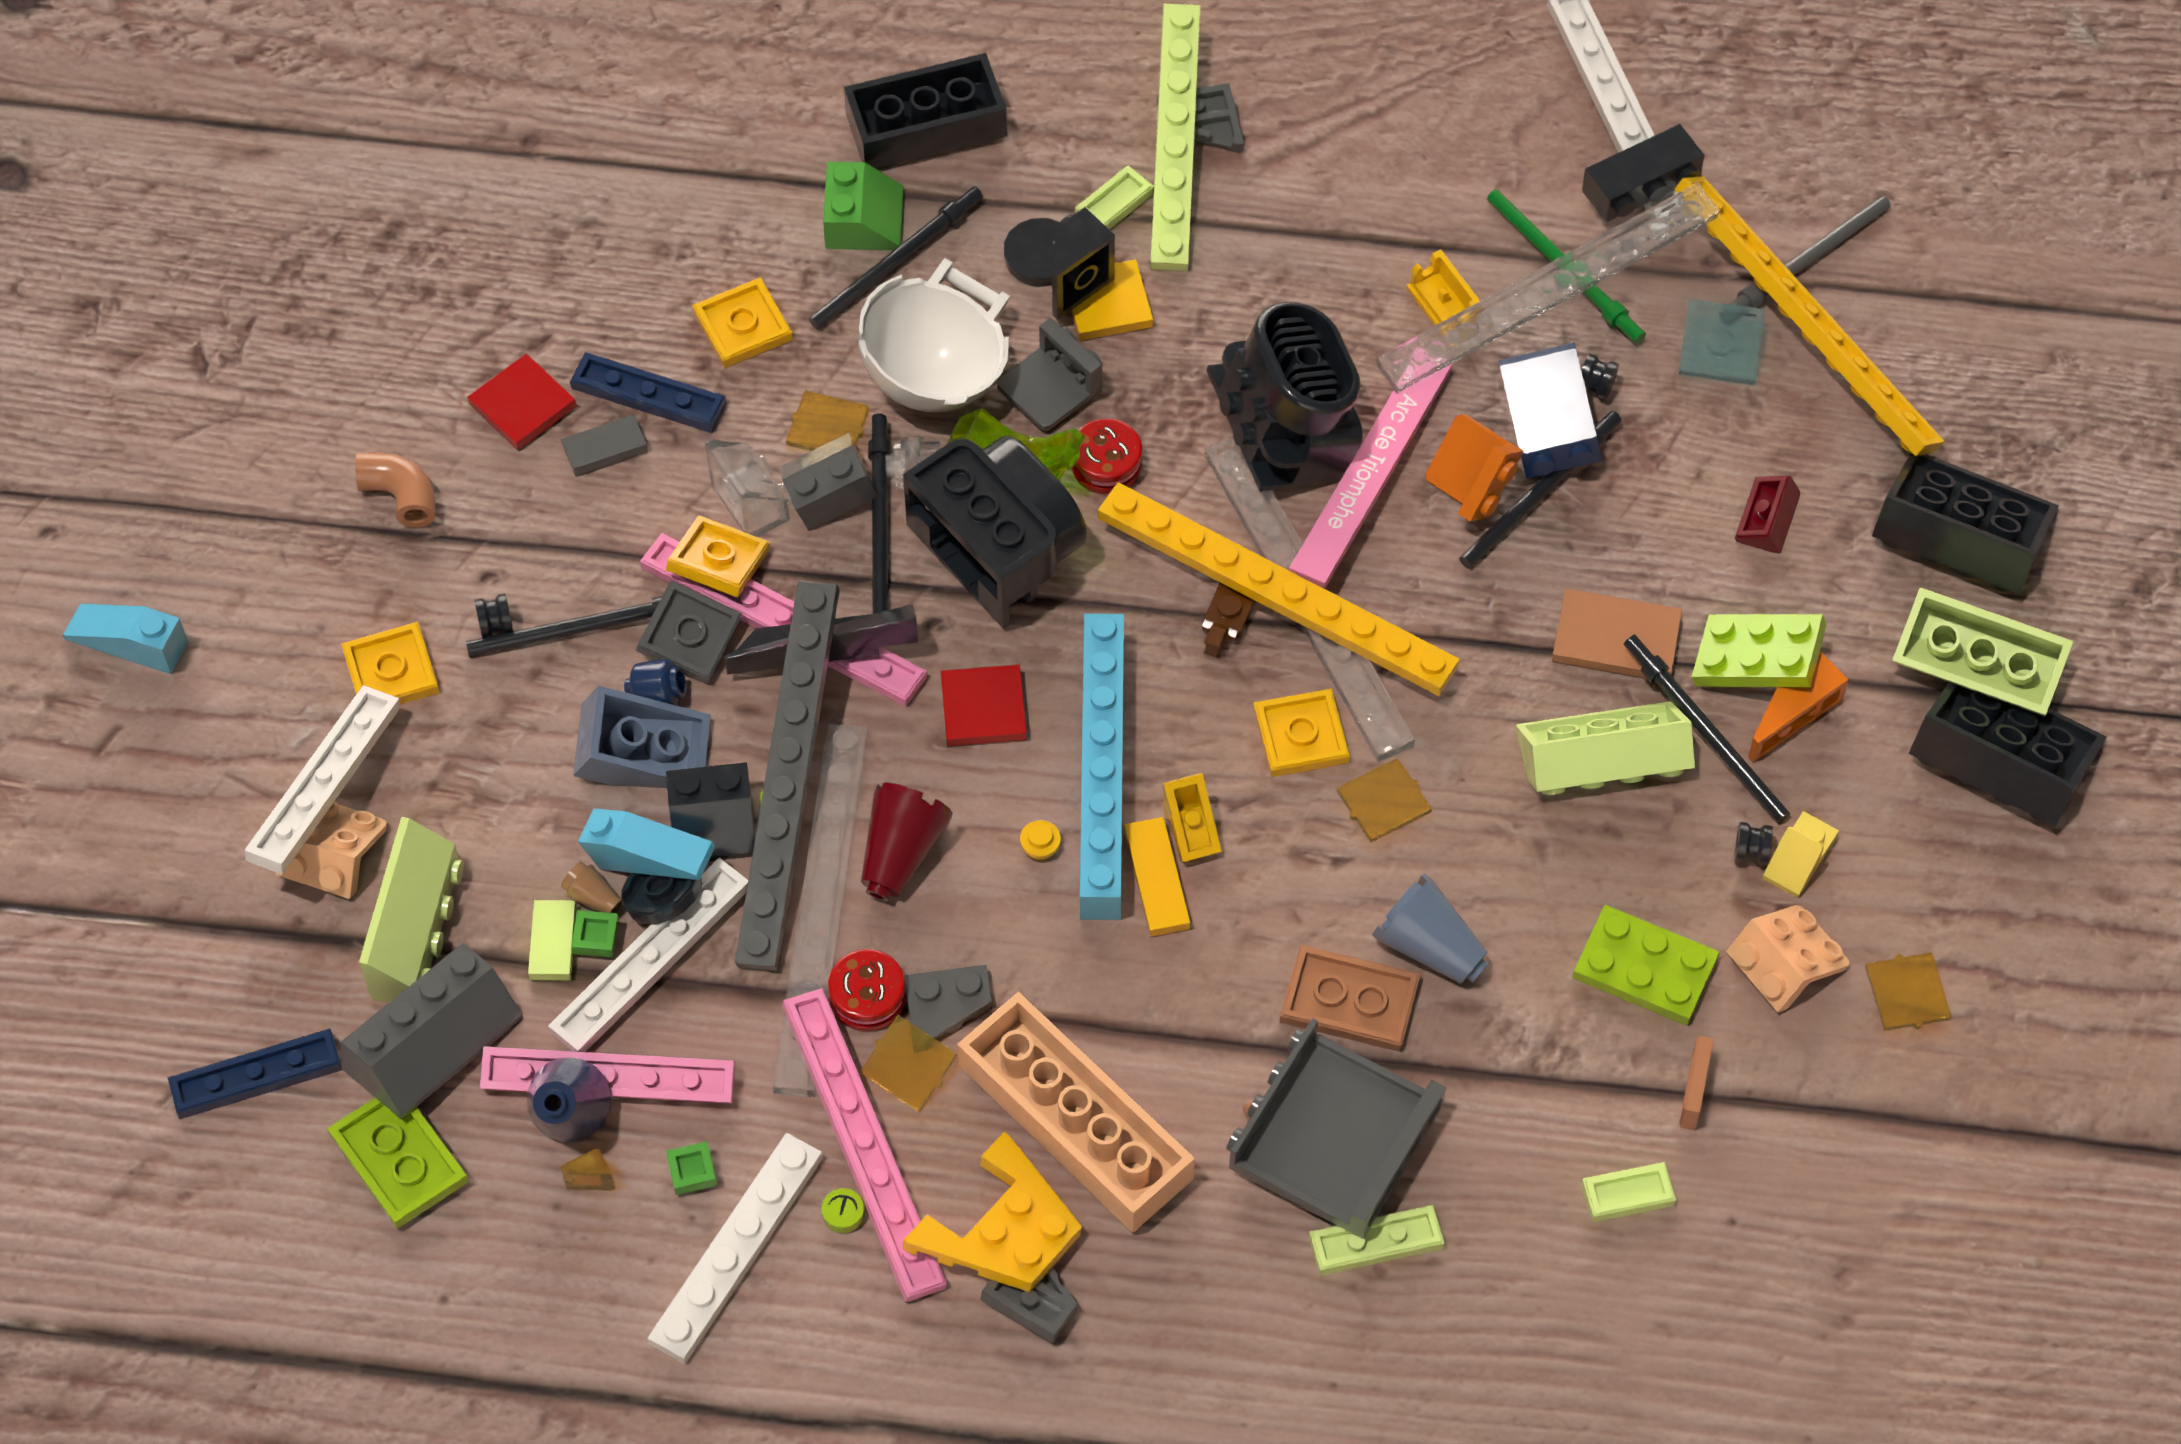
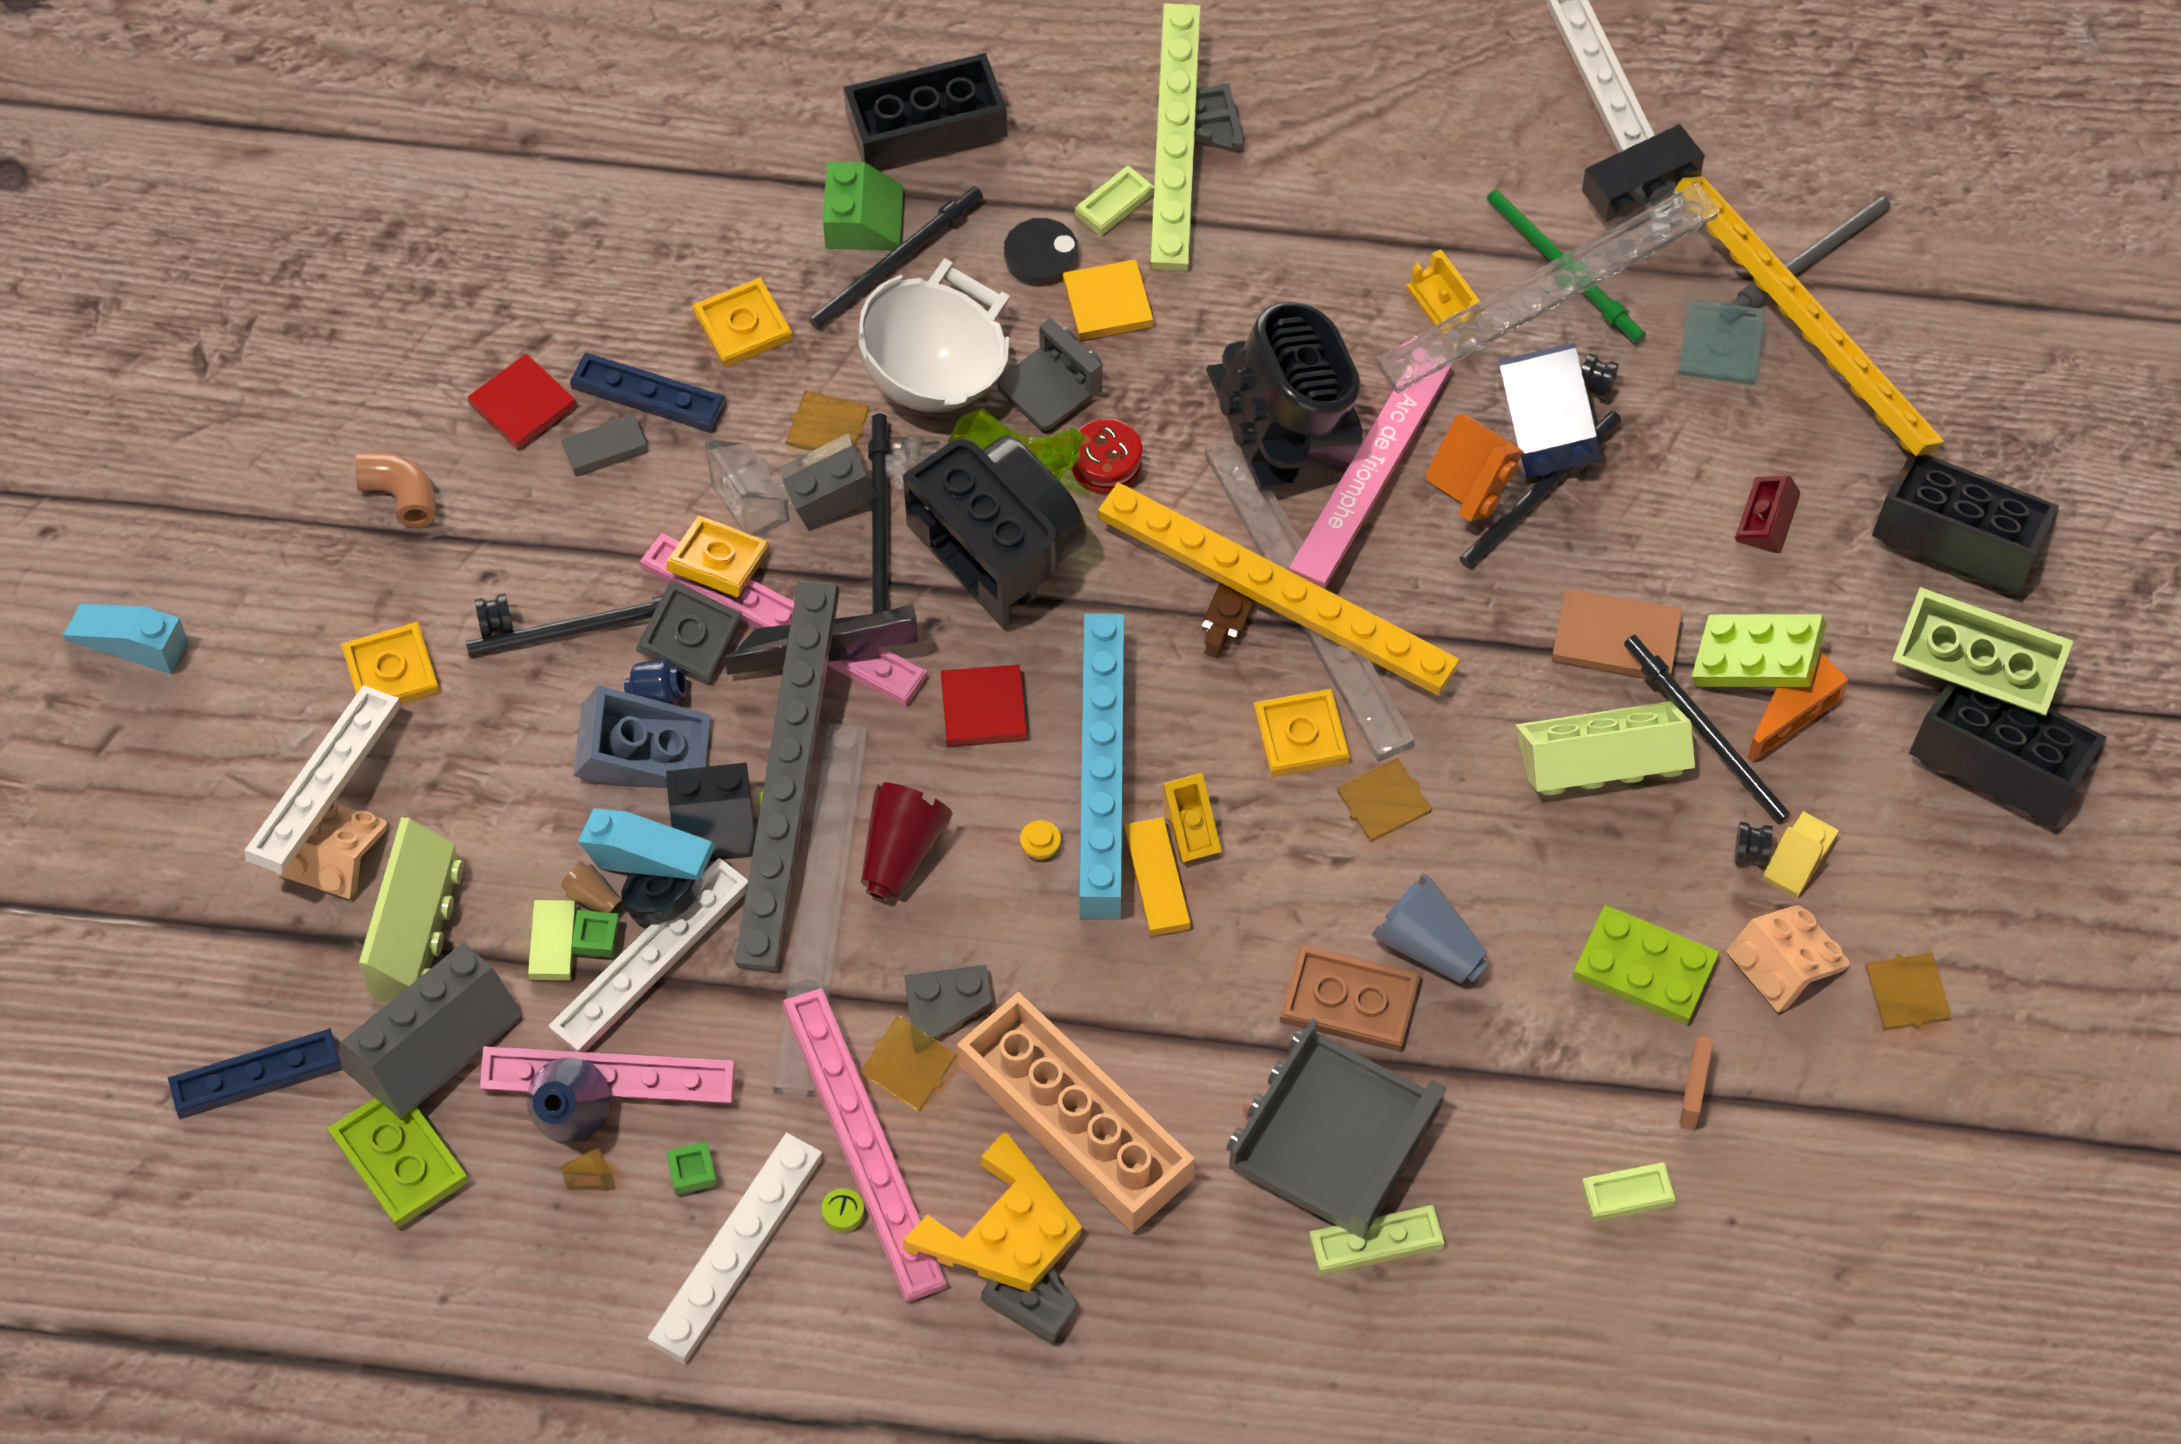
red head [828,949,906,1031] -> none
black slope [1052,207,1115,320] -> none

